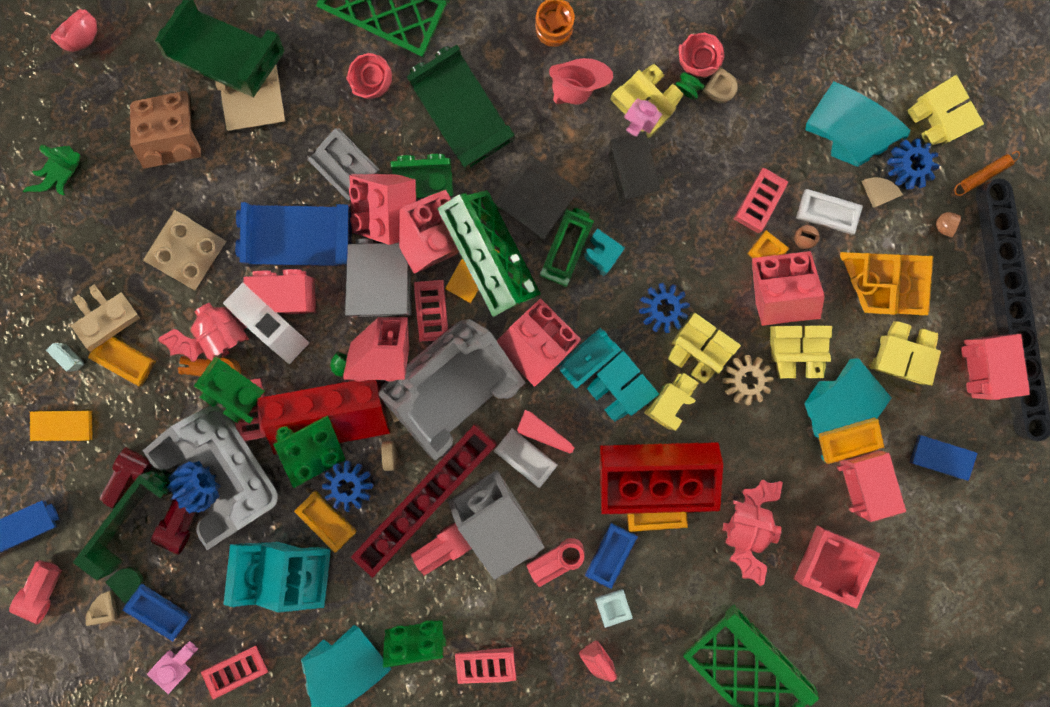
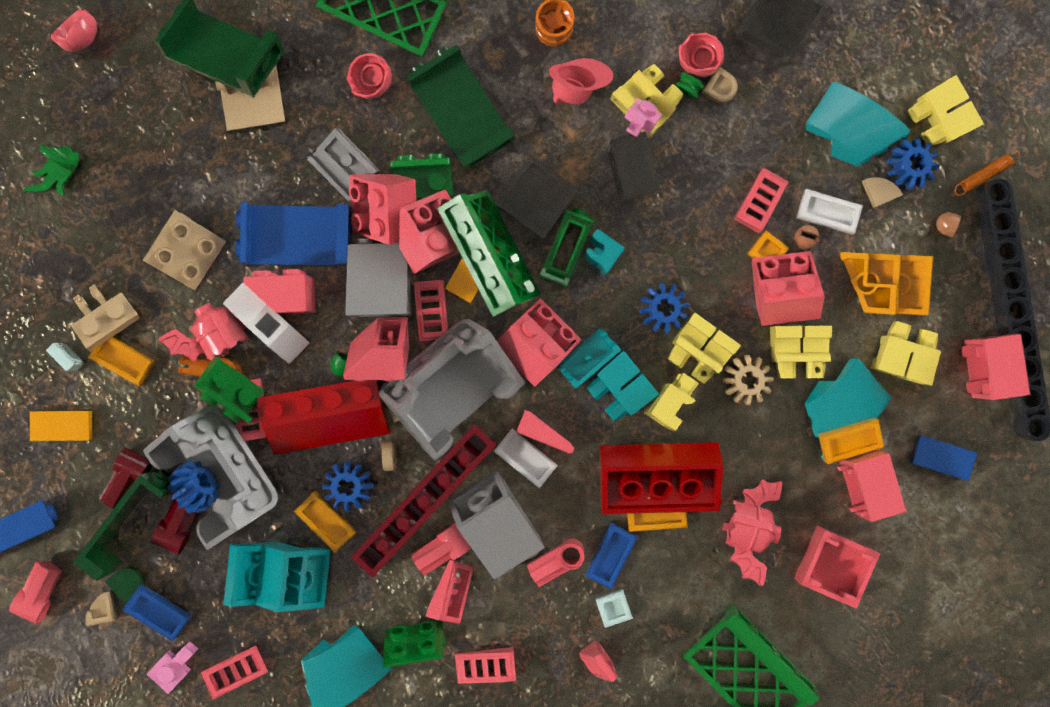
nougat bracket [130,91,201,169] -> none
green hinge [274,416,346,488] -> none
none -> coral slope [426,560,474,625]

